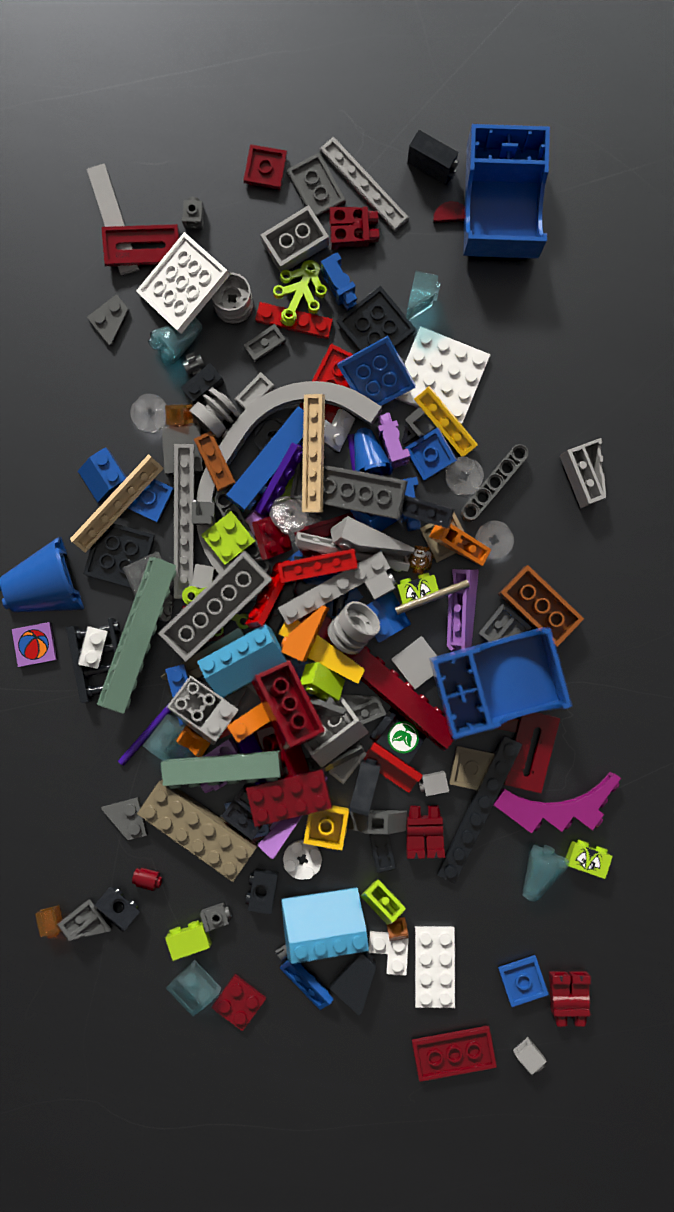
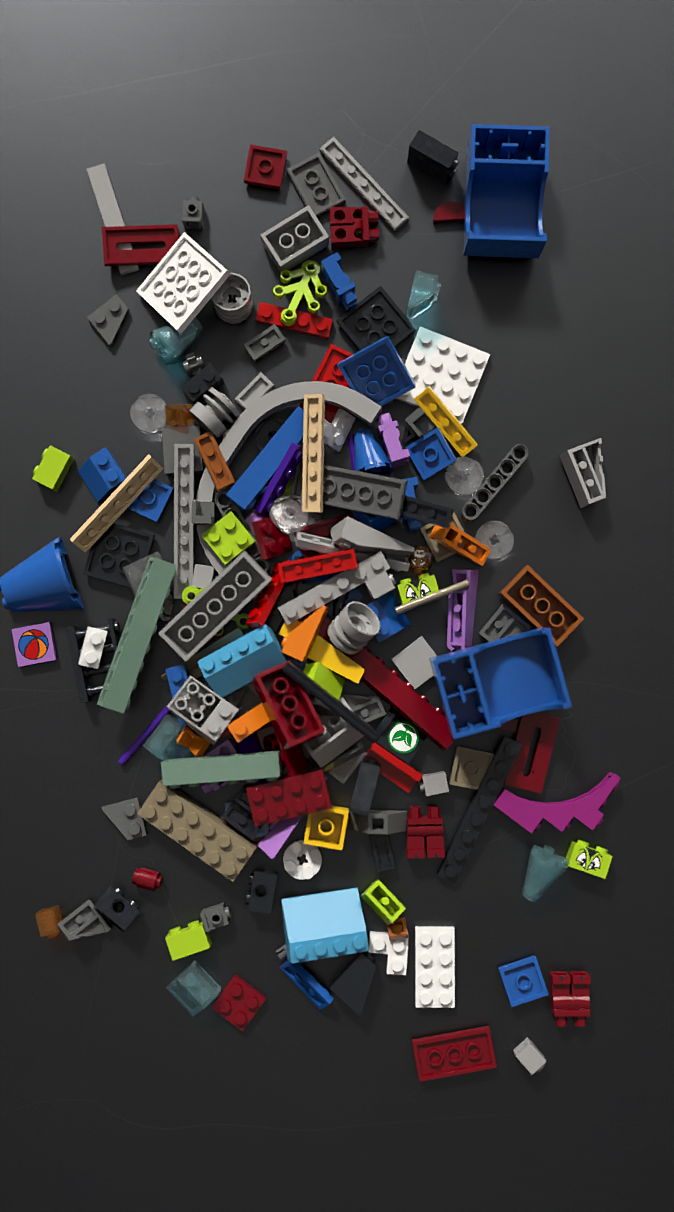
none -> lime brick [32,445,74,492]
none -> black axle [282,661,380,743]

